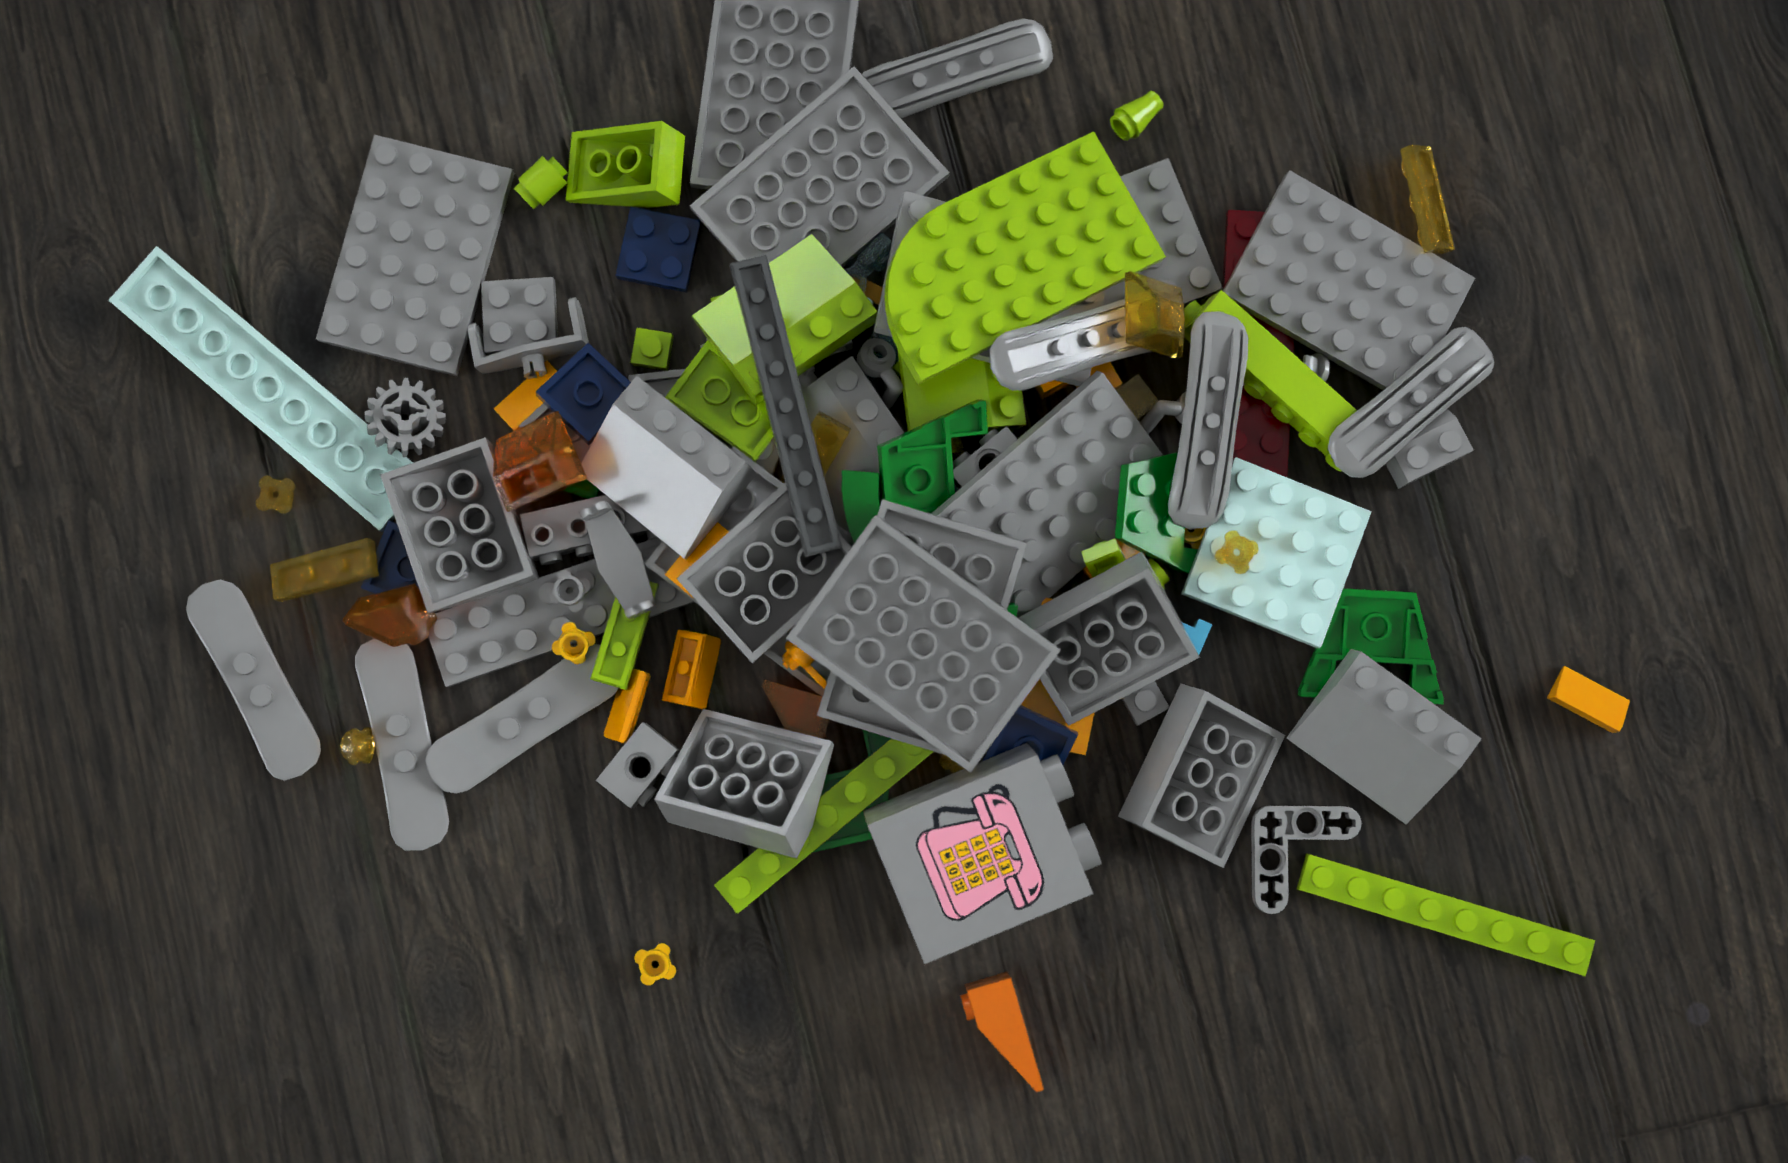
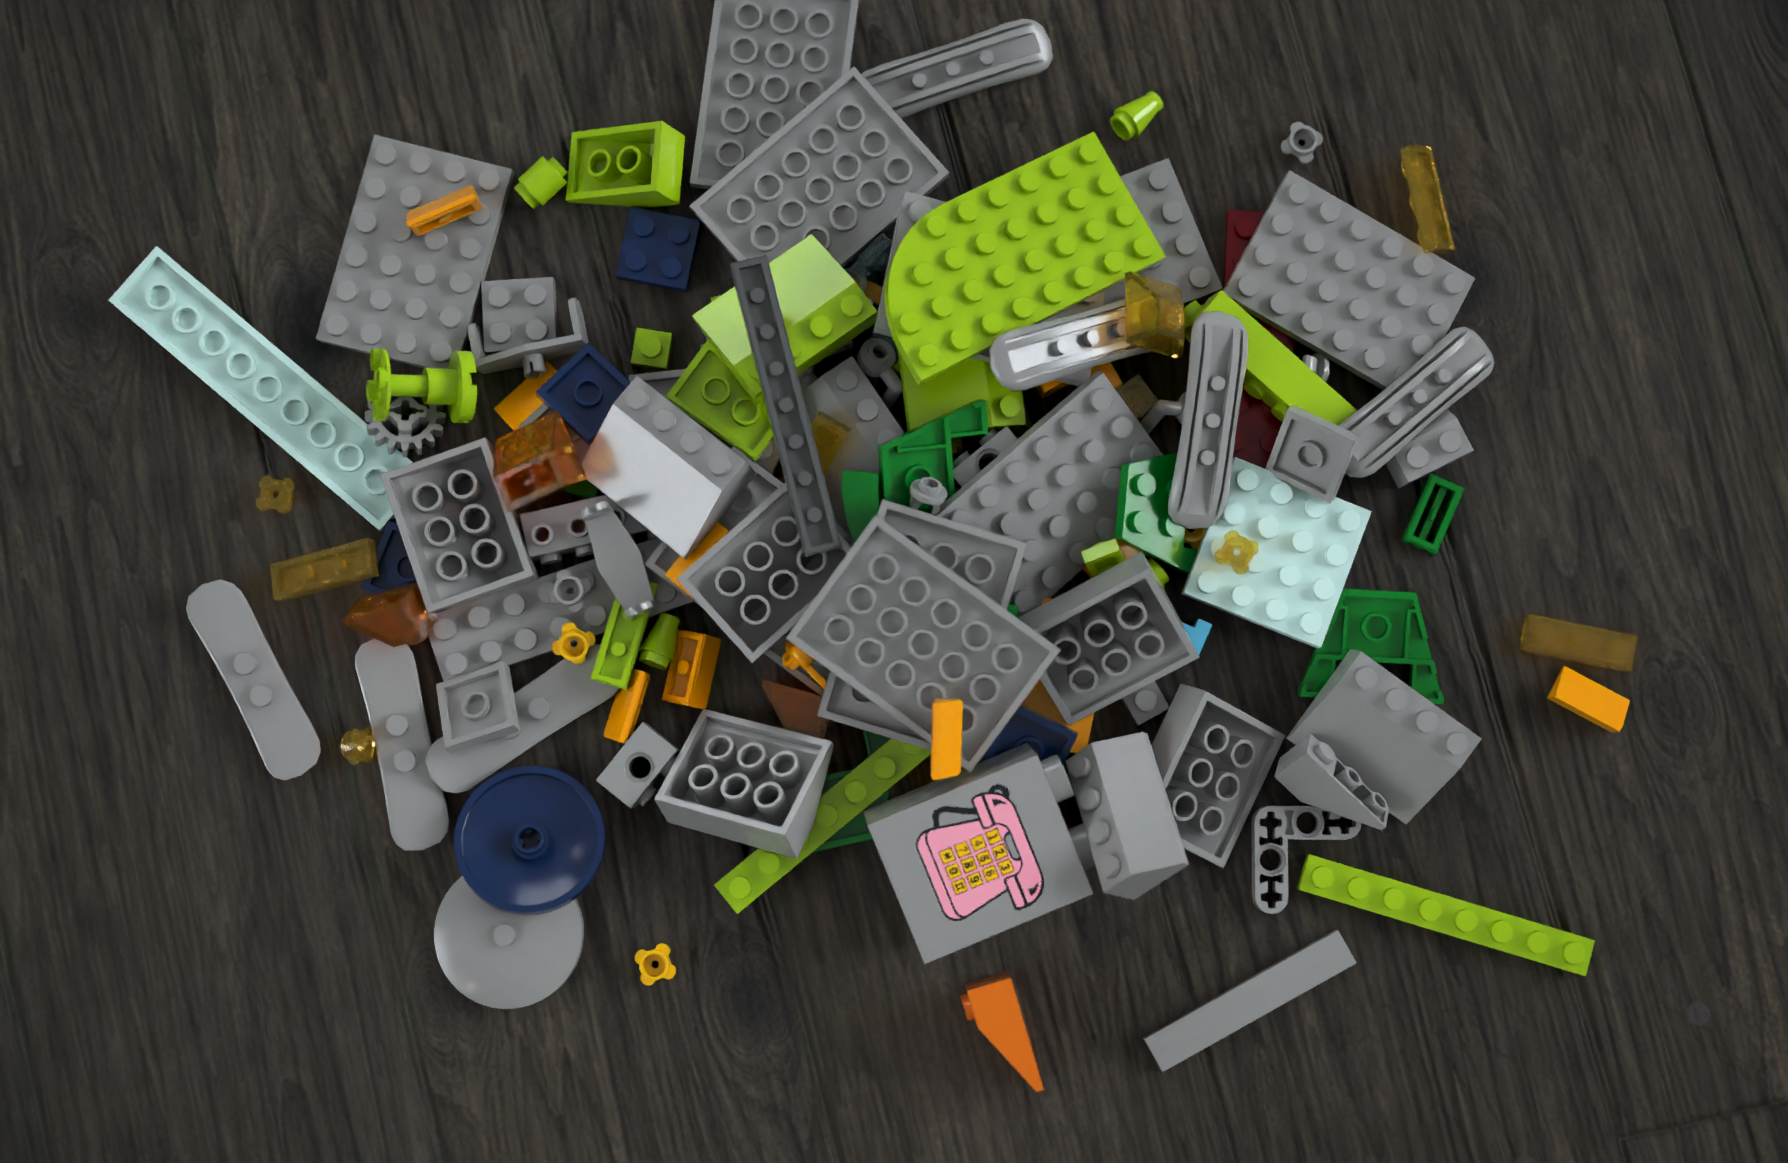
none -> lime piece [366,348,477,423]
none -> light orange slope [406,185,483,237]
none -> light grey dish [434,876,584,1009]
none -> light grey plate [436,661,520,754]
none -> dark blue dish [454,766,605,915]
none -> lime cone [639,613,680,670]
none -> light grey plate [910,477,947,515]
none -> light orange slope [931,698,963,780]
none -> light grey slope [1066,732,1189,900]
none -> light grey tile [1143,929,1357,1072]
none -> light grey plate [1265,405,1360,504]
none -> light grey slope [1274,734,1390,830]
none -> light grey plate [1280,122,1323,164]
none -> green tile [1400,473,1465,555]
none -> clear yellow plate [1519,614,1638,673]

